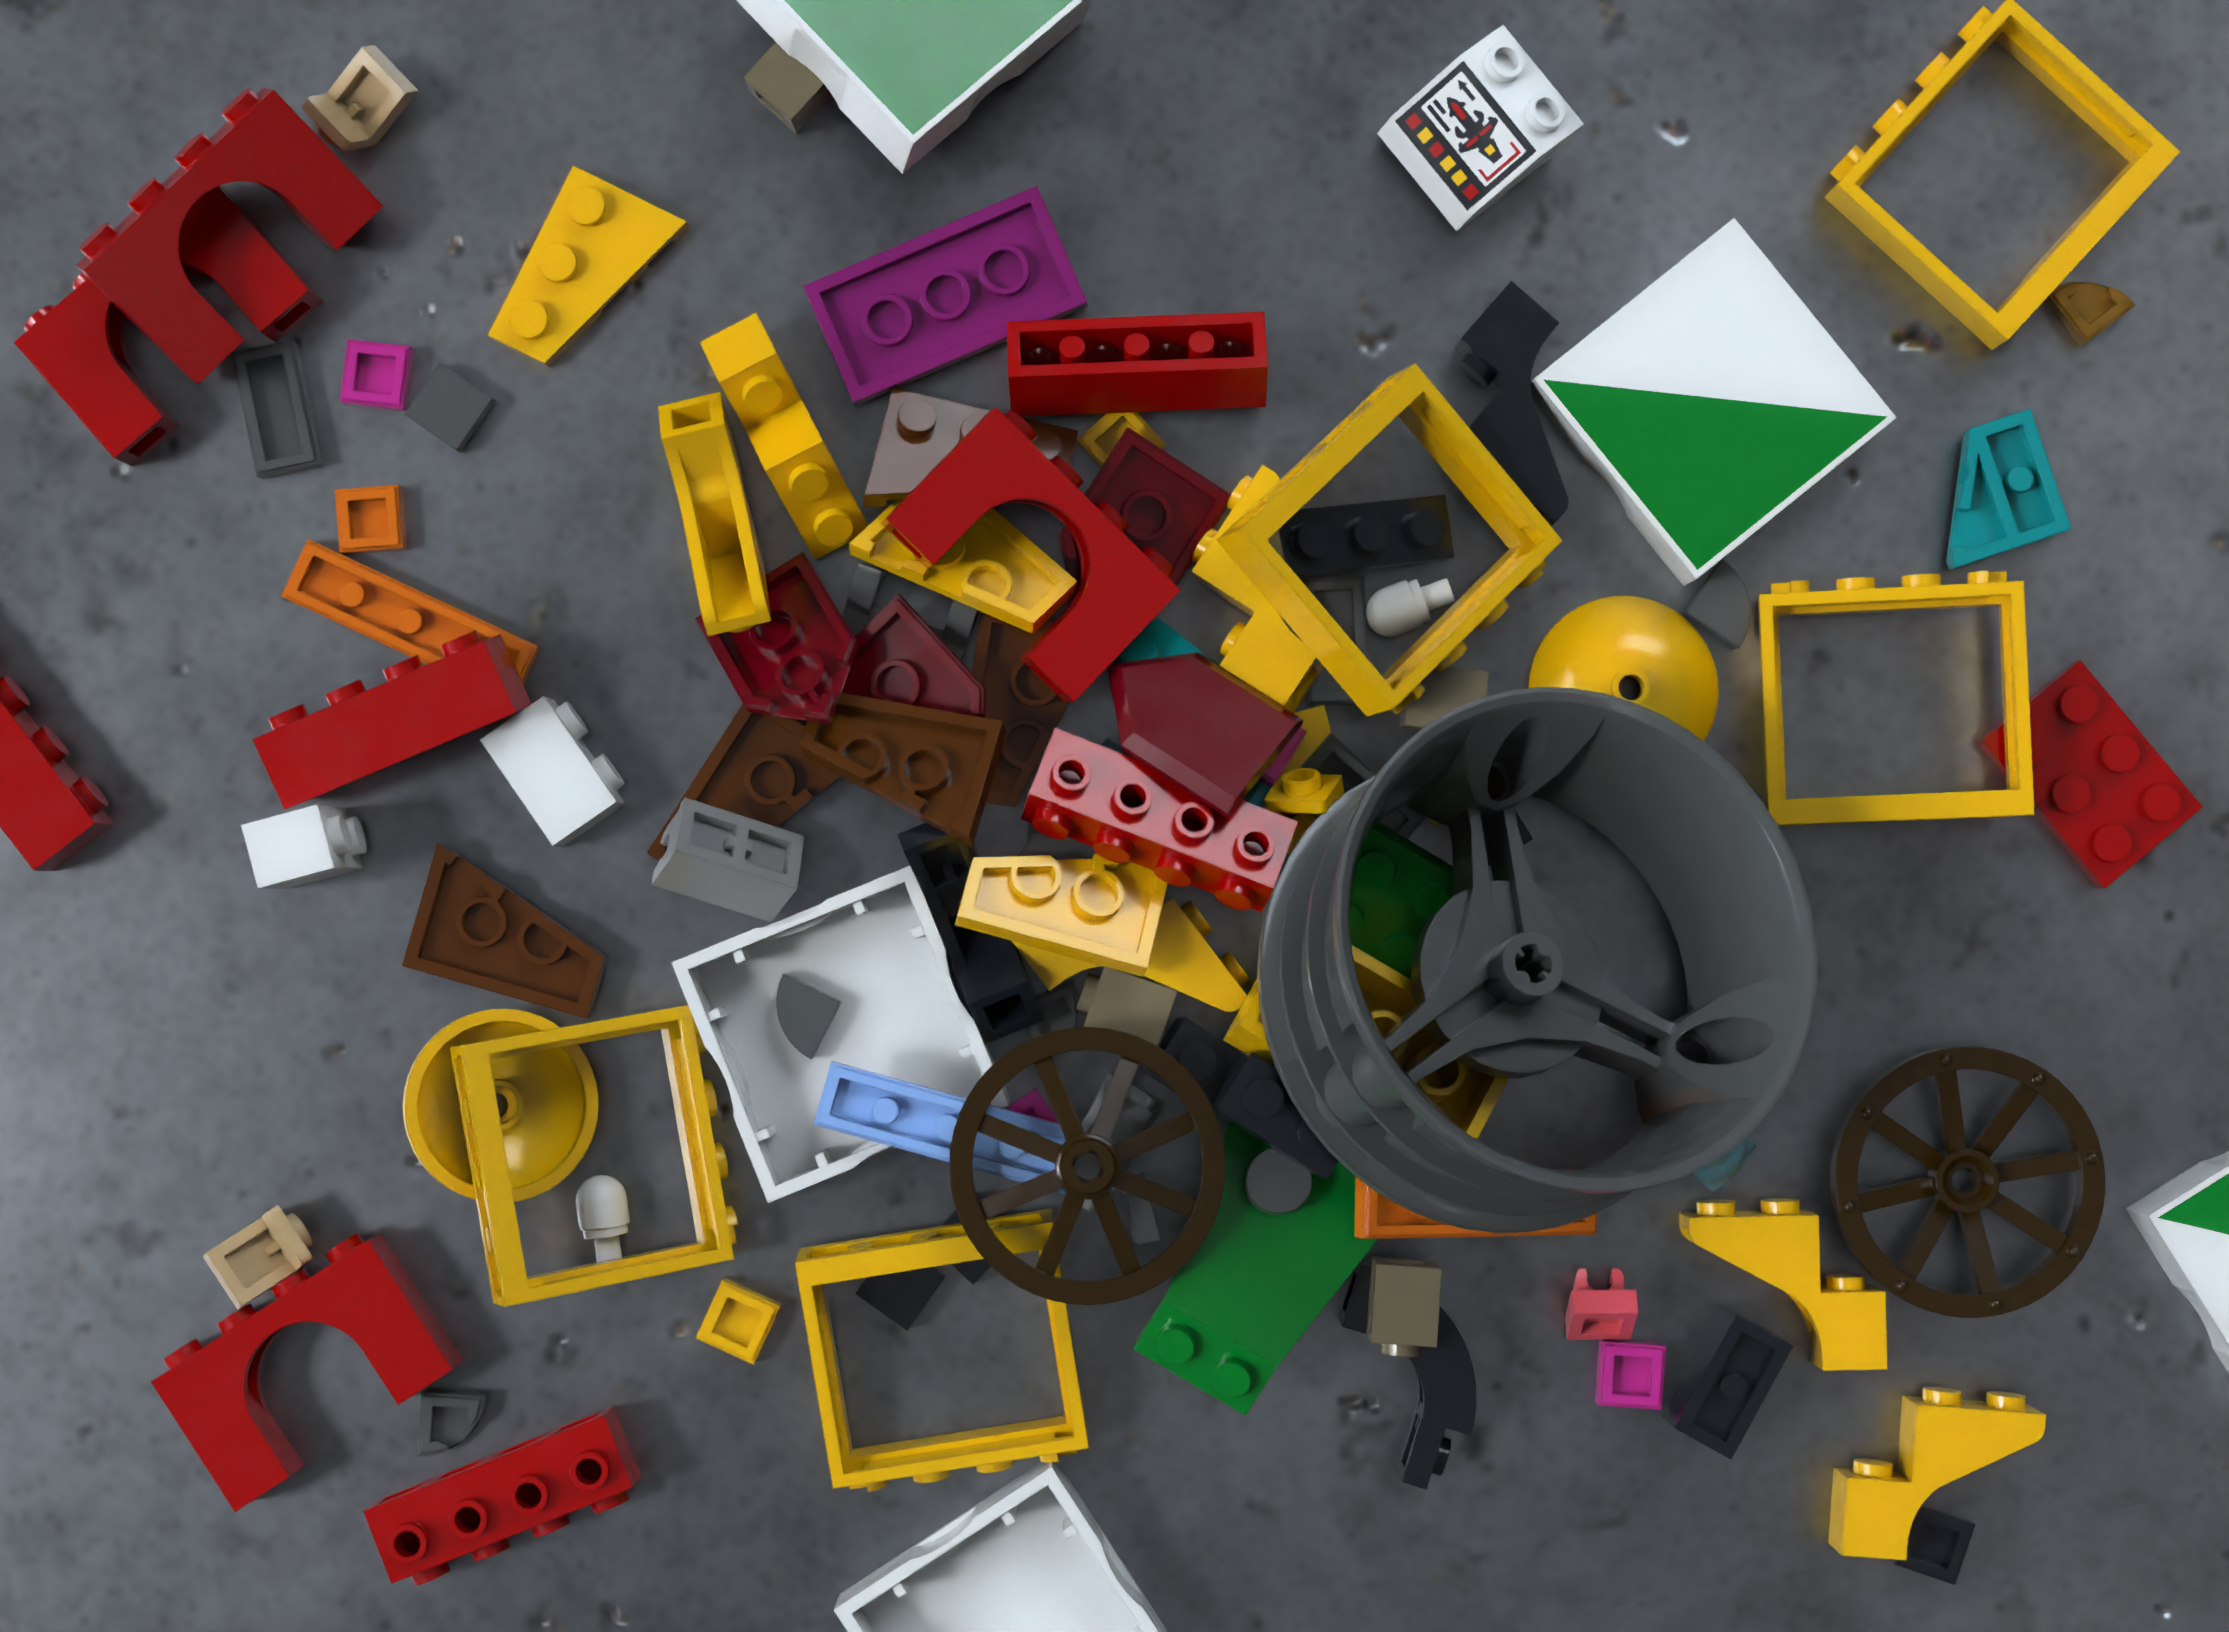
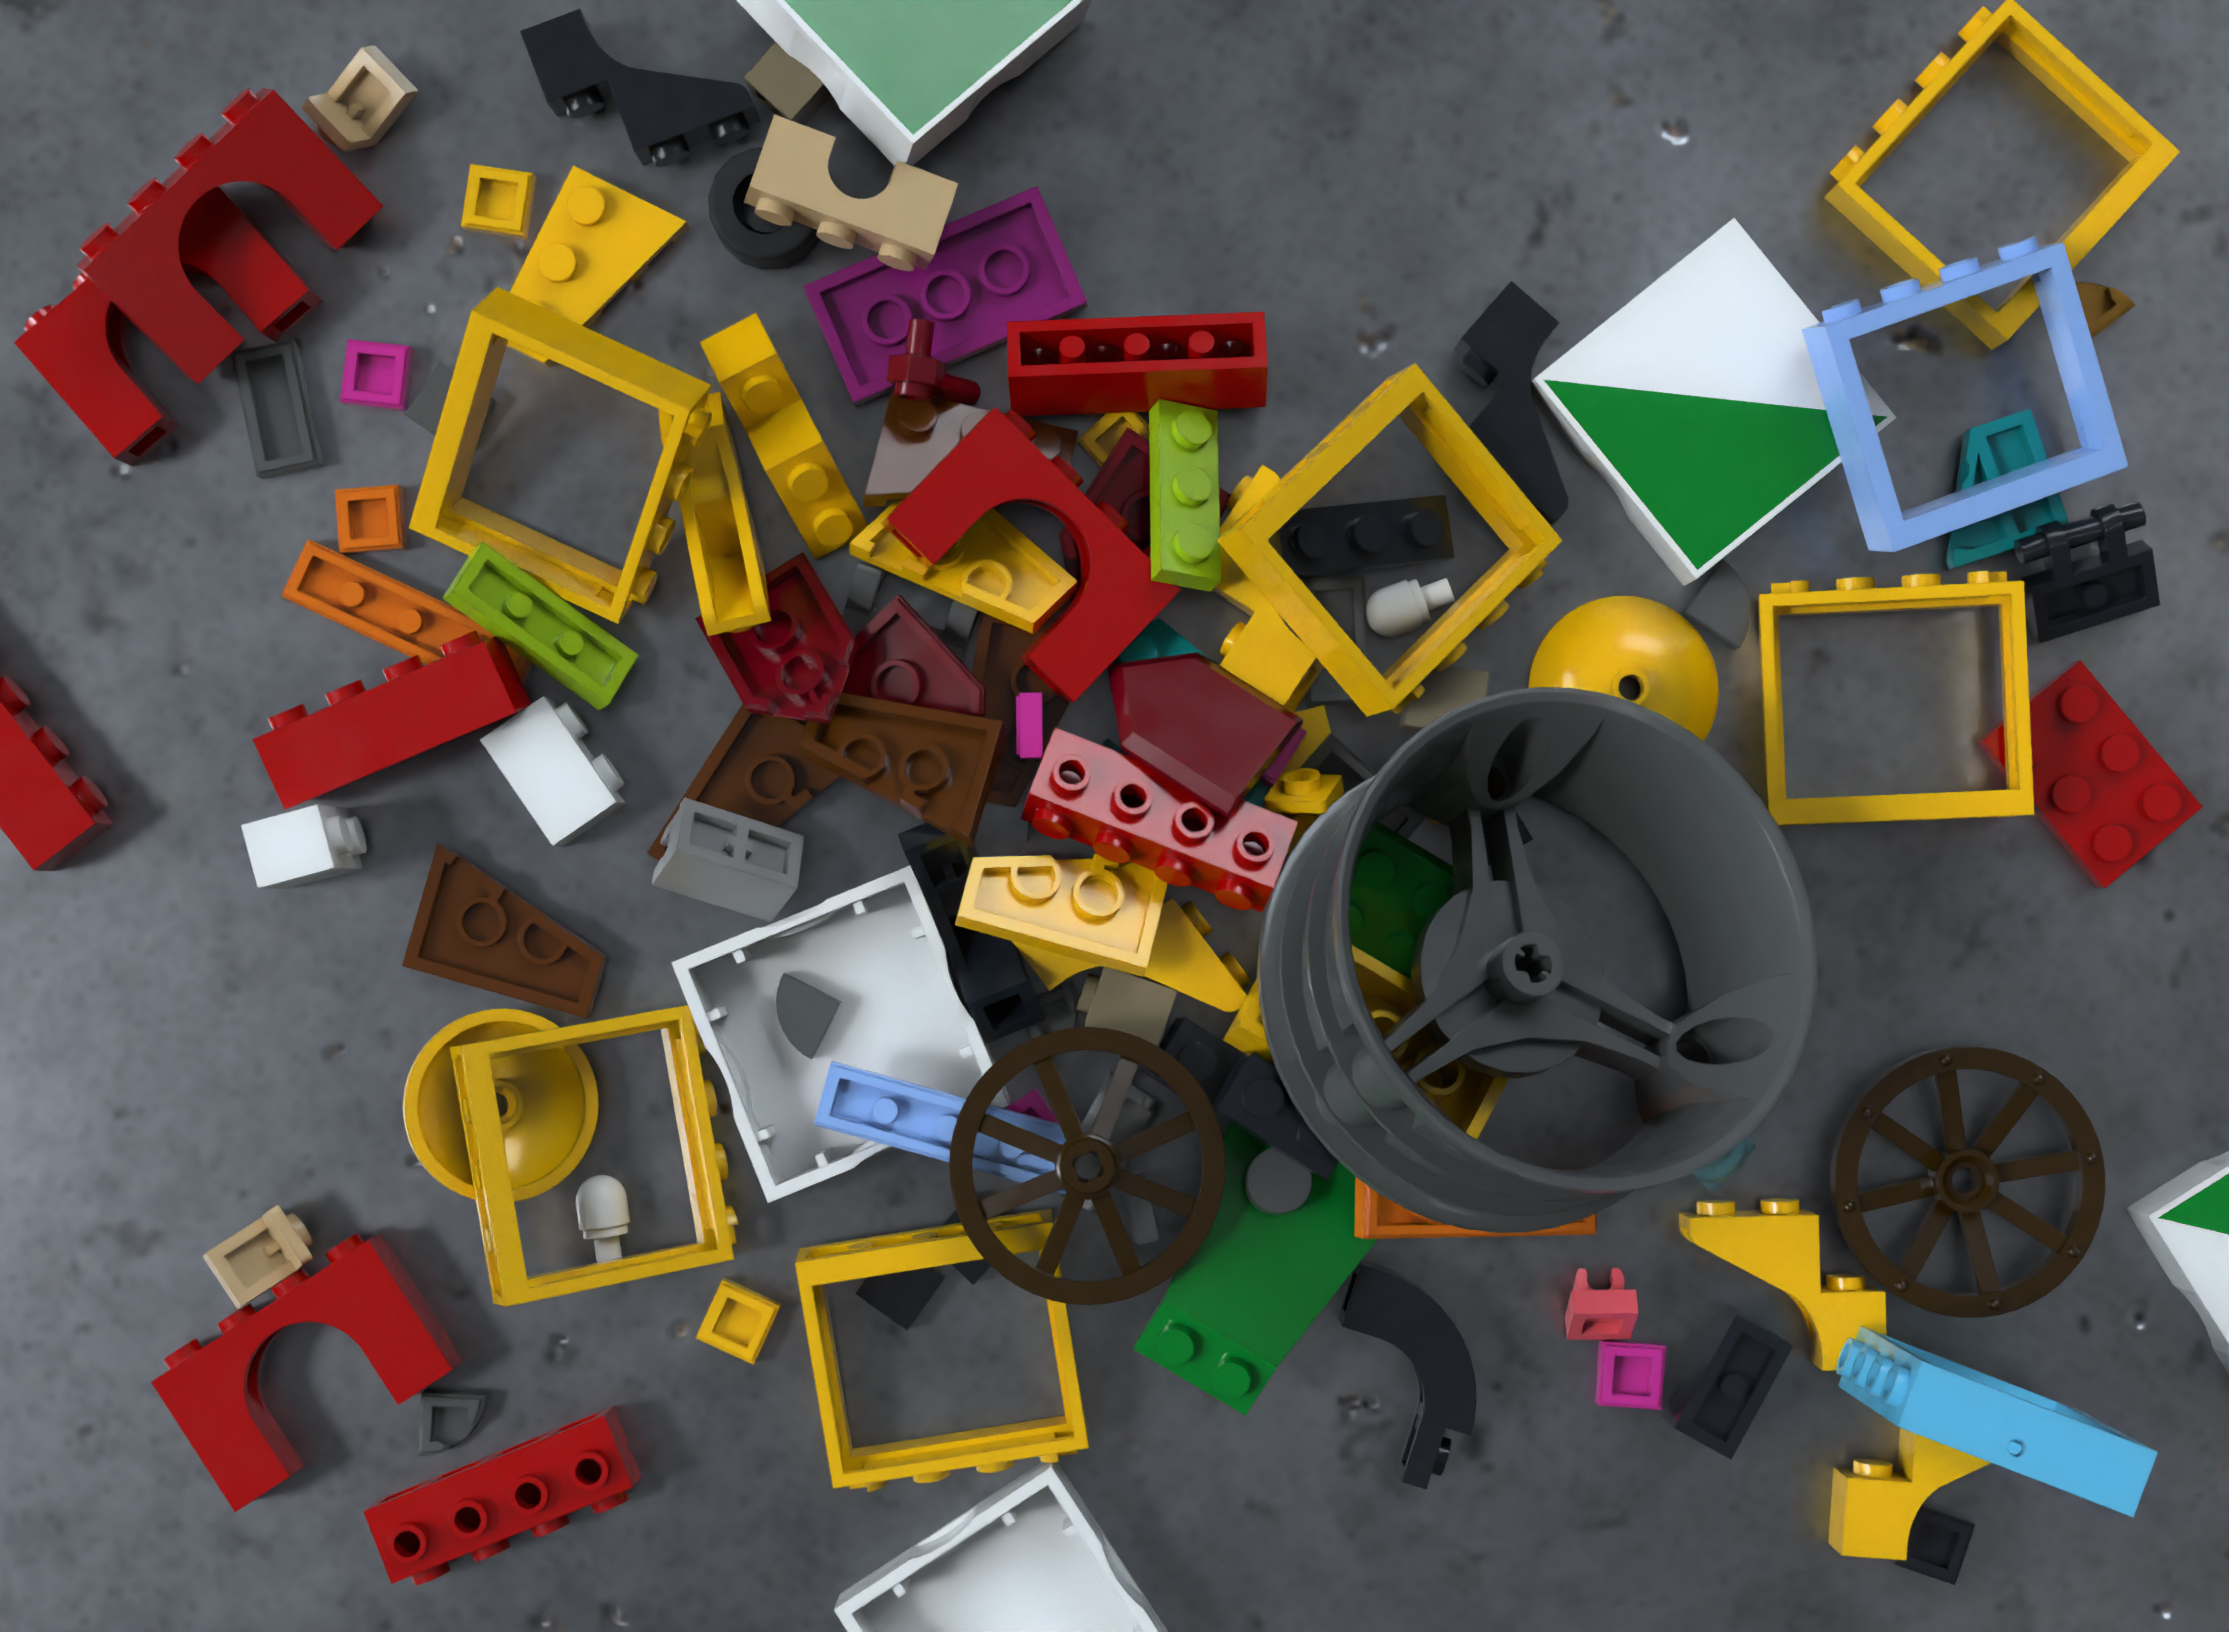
dark tan brick [1366,1257,1442,1357] -> none
white piece [1377,25,1584,231] -> none
none -> yellow window [409,287,712,624]
none -> lime plate [443,542,638,710]
none -> yellow tile [461,164,537,240]
none -> black arch [520,9,761,167]
none -> black tyre [708,147,820,270]
none -> tan arch [744,114,959,271]
none -> dark red piece [887,319,981,406]
none -> dark pink tile [1016,692,1043,760]
none -> lime plate [1149,399,1221,592]
none -> light blue window [1802,236,2129,552]
none -> medium azure piece [1836,1326,2158,1518]
none -> black plate [2014,501,2160,643]

